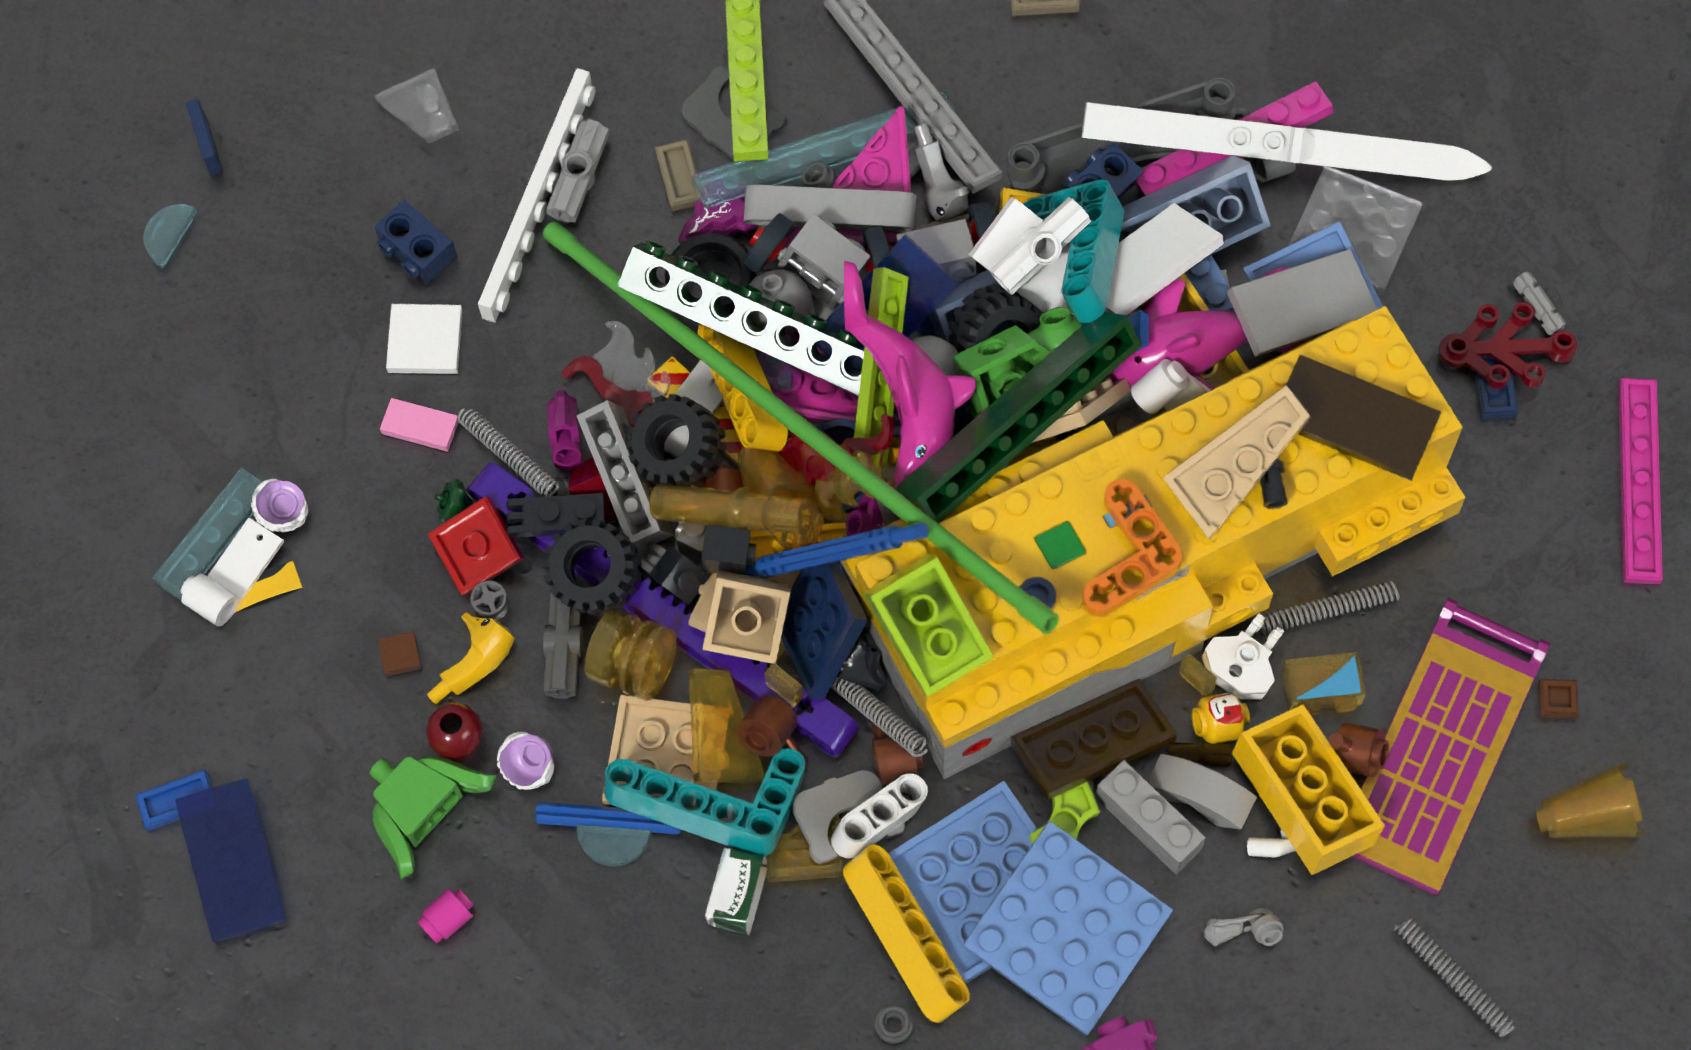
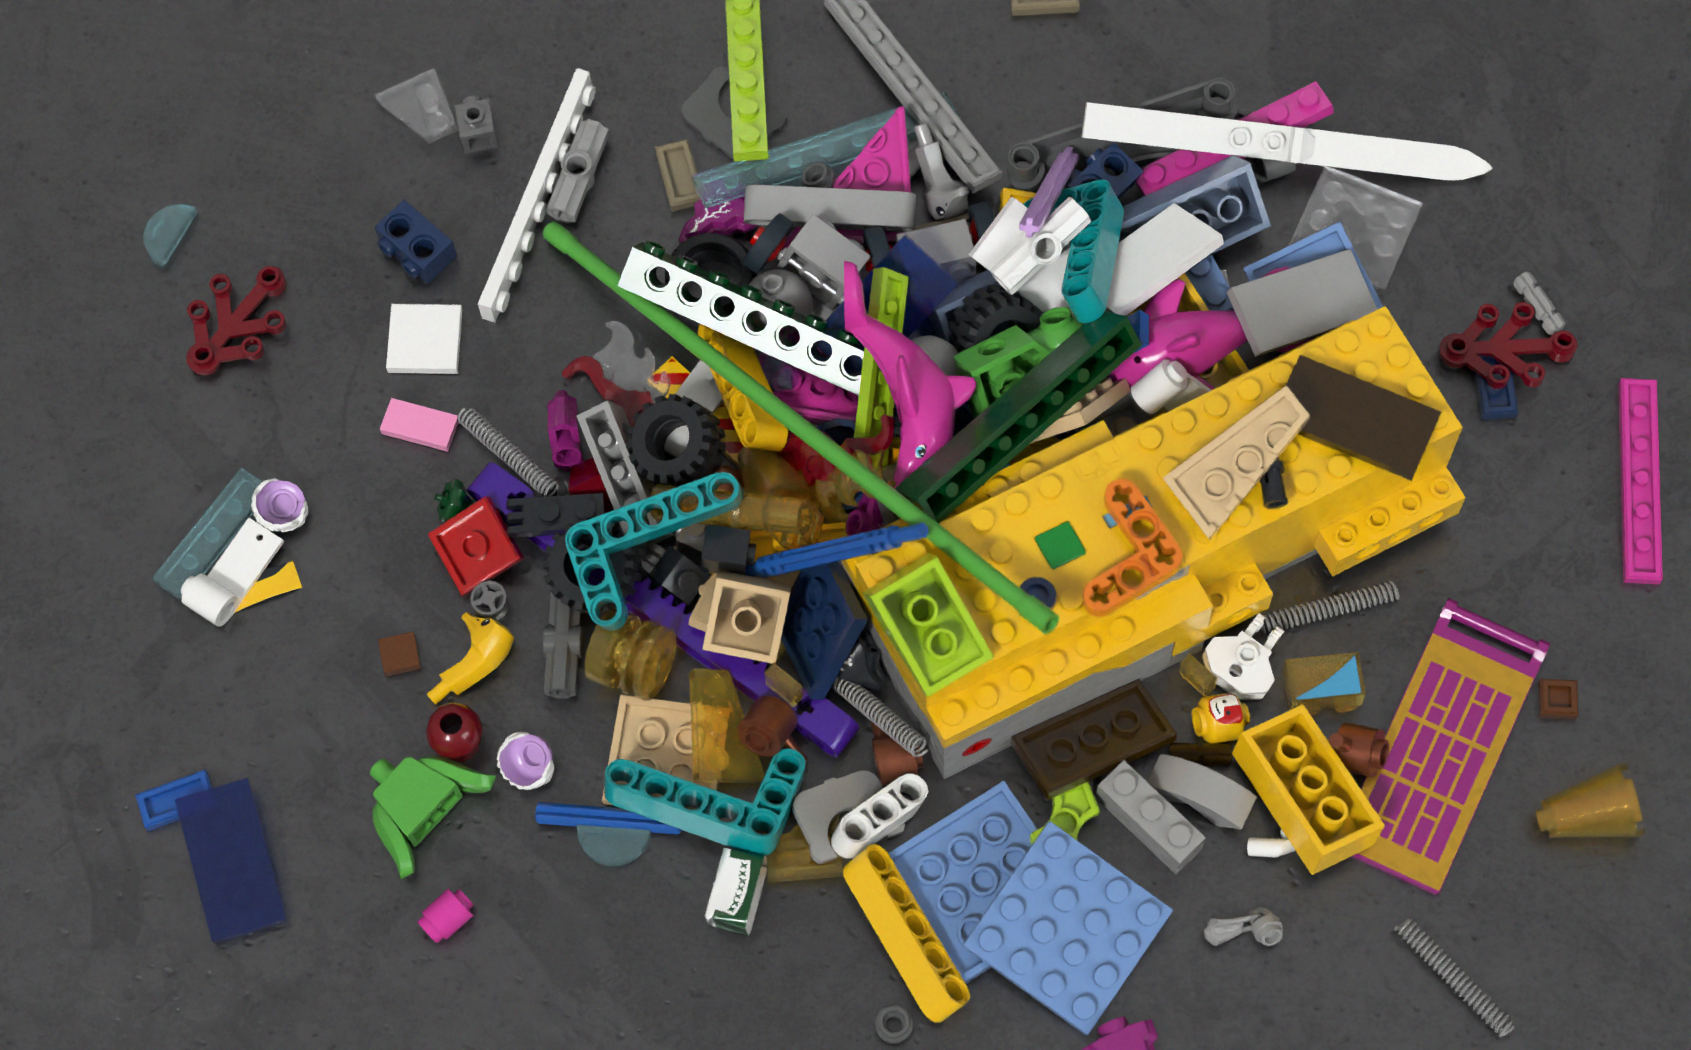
dark blue tile [185,98,222,175] -> none
none -> dark red plant [186,266,287,375]
none -> flat silver brick [455,96,498,154]
none -> teal beam [565,472,744,631]
none -> lavender axle [1019,147,1079,238]

